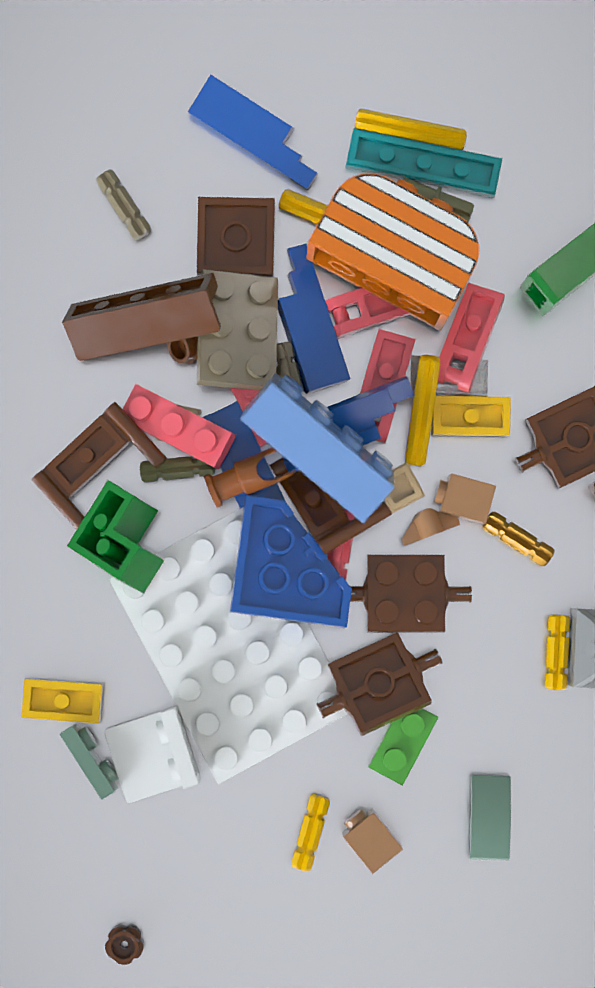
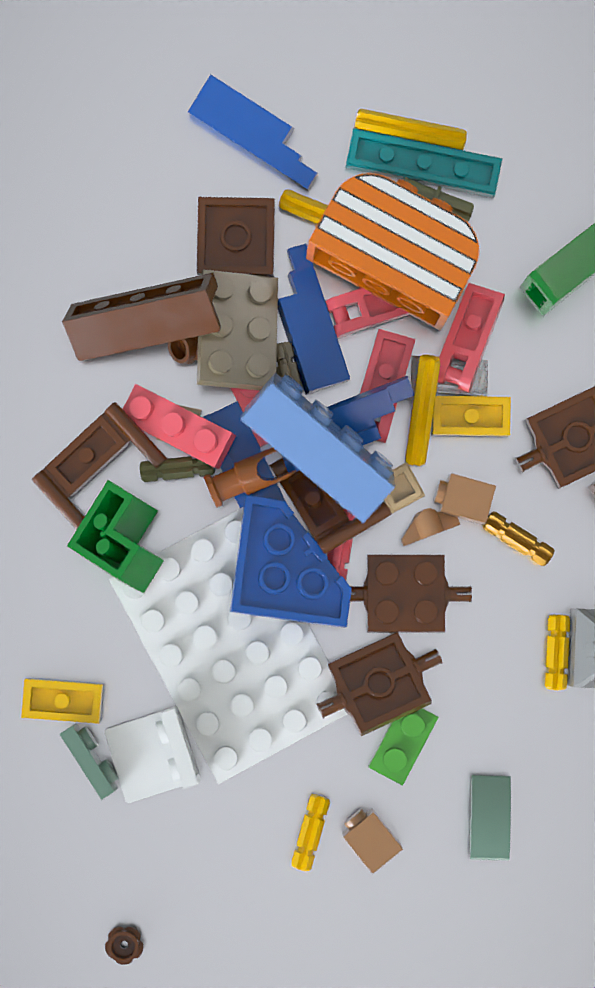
dark tan axle [96,169,151,240] -> none

